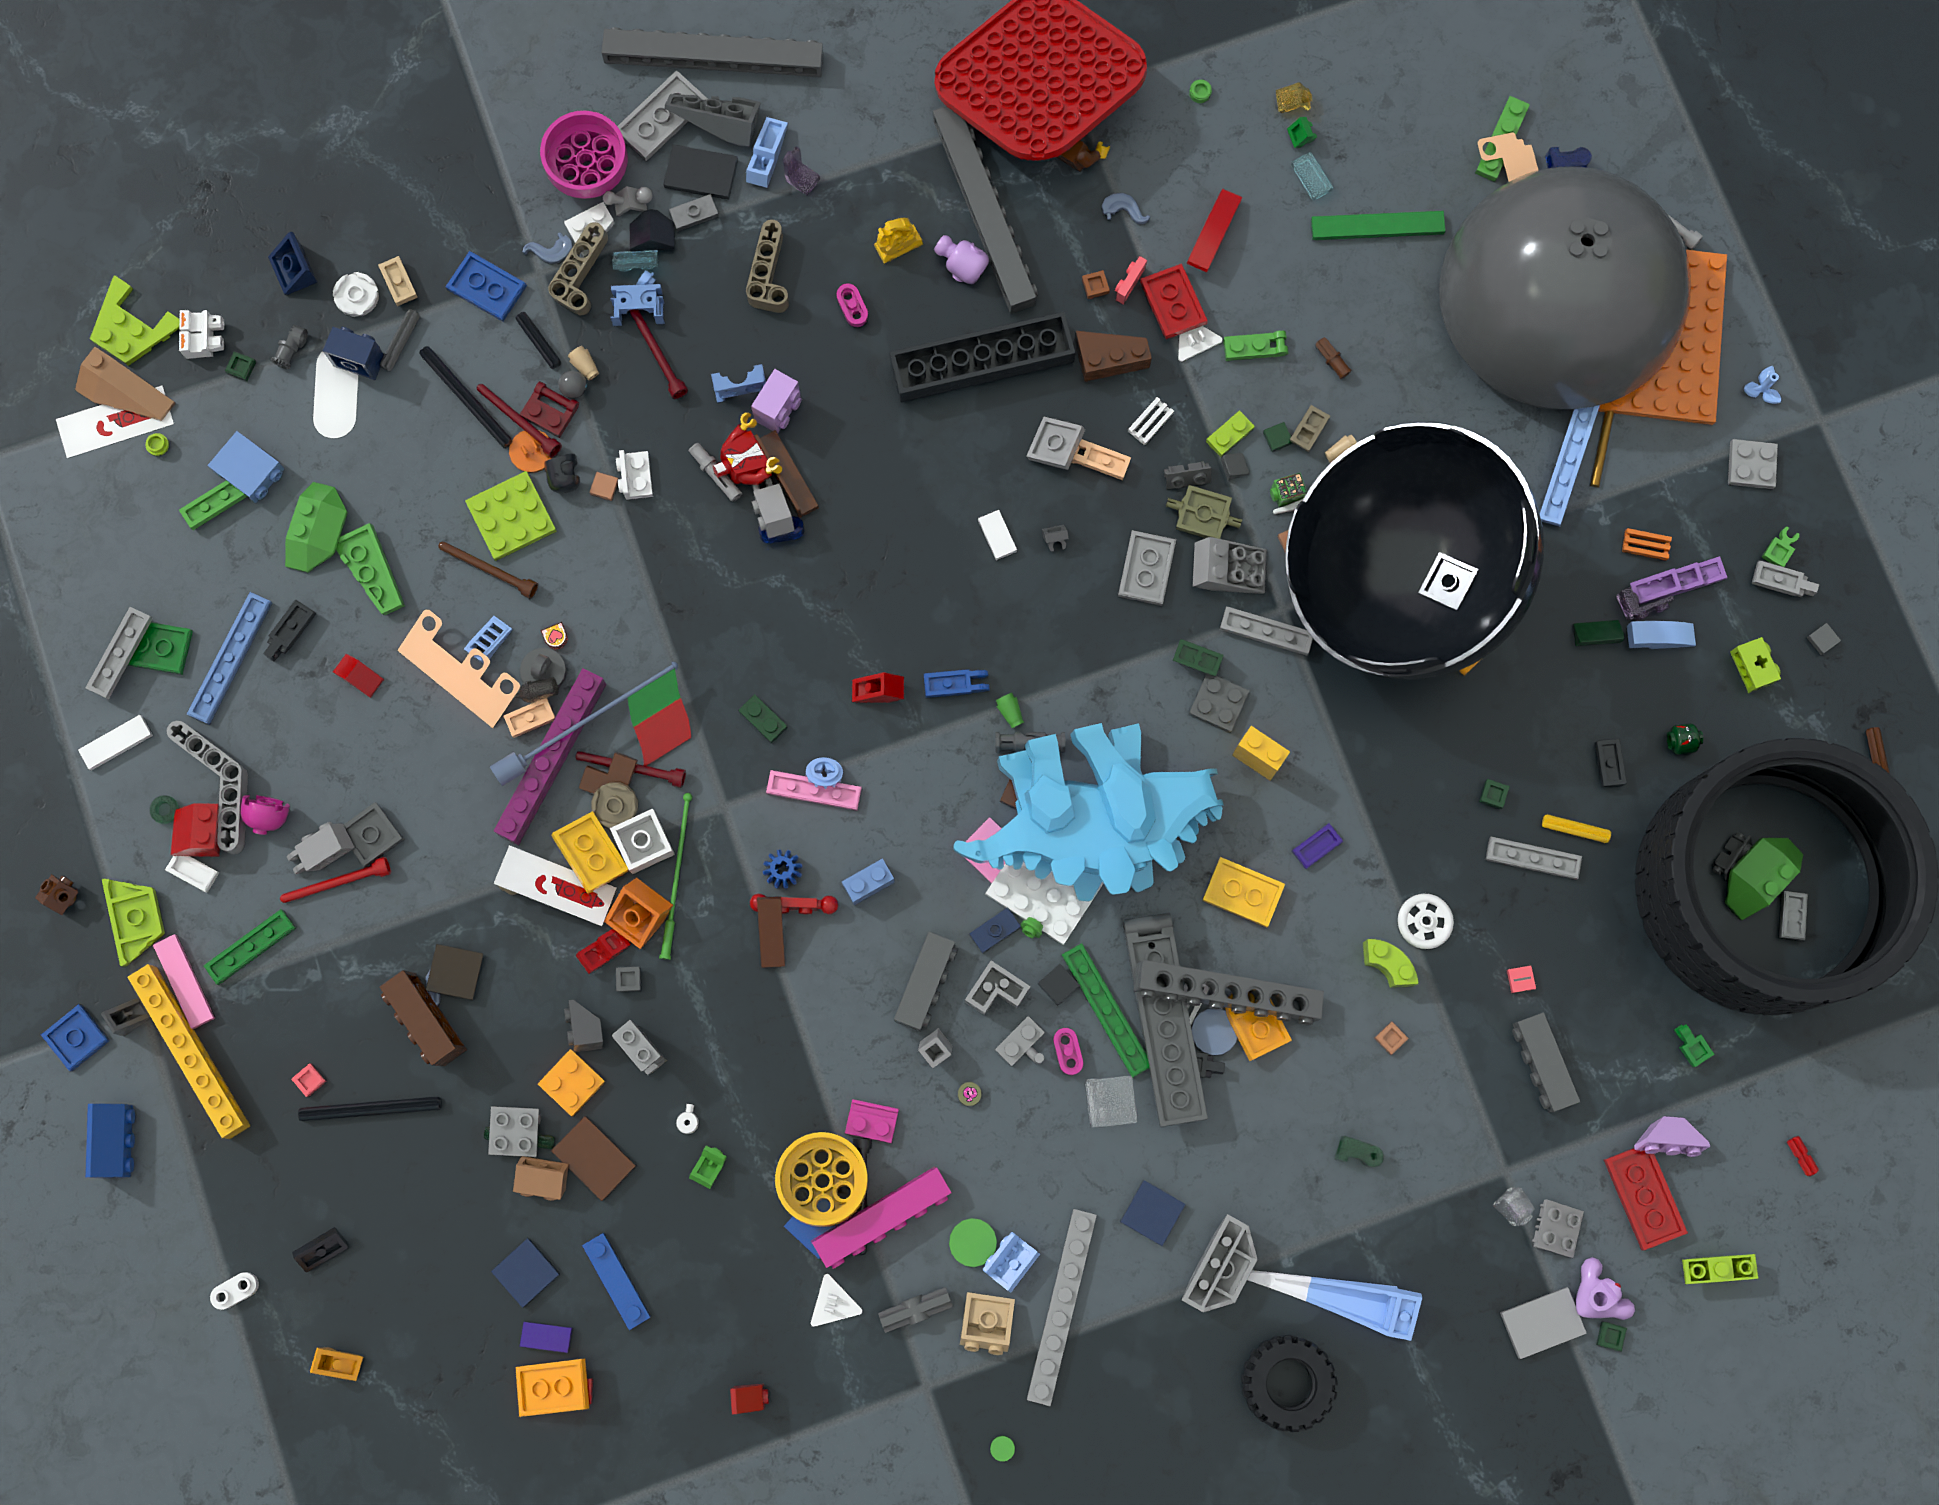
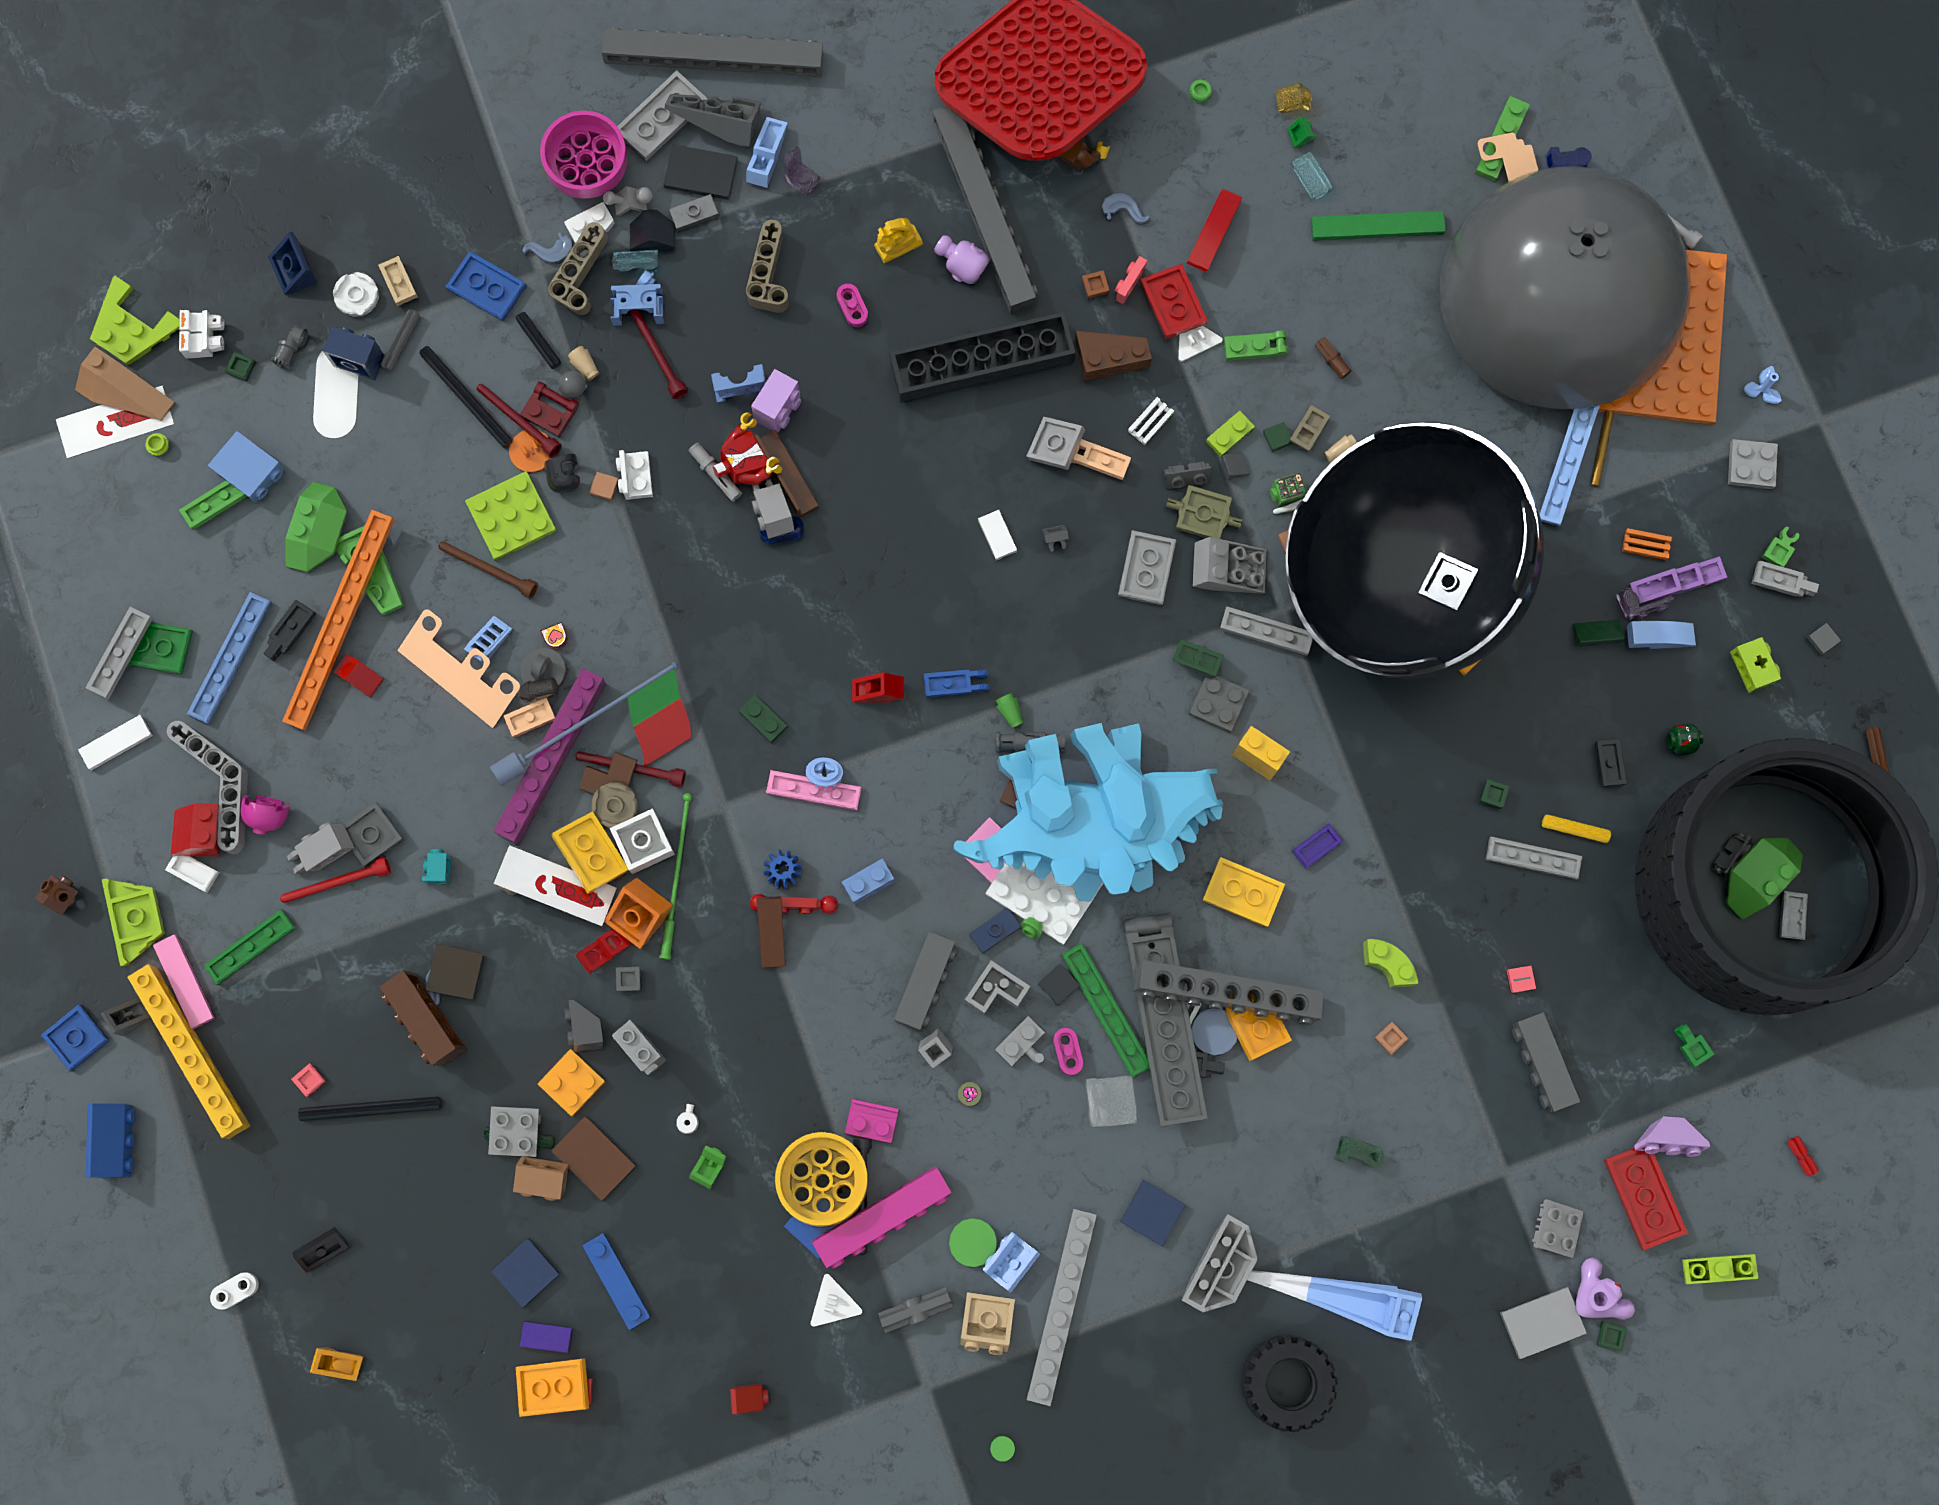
clear green piece [150,795,179,824] -> none
white plate [1398,894,1454,949] -> none
clear slope [1493,1187,1535,1226] -> none
none -> orange plate [282,510,395,731]
none -> teal brick [422,849,451,884]

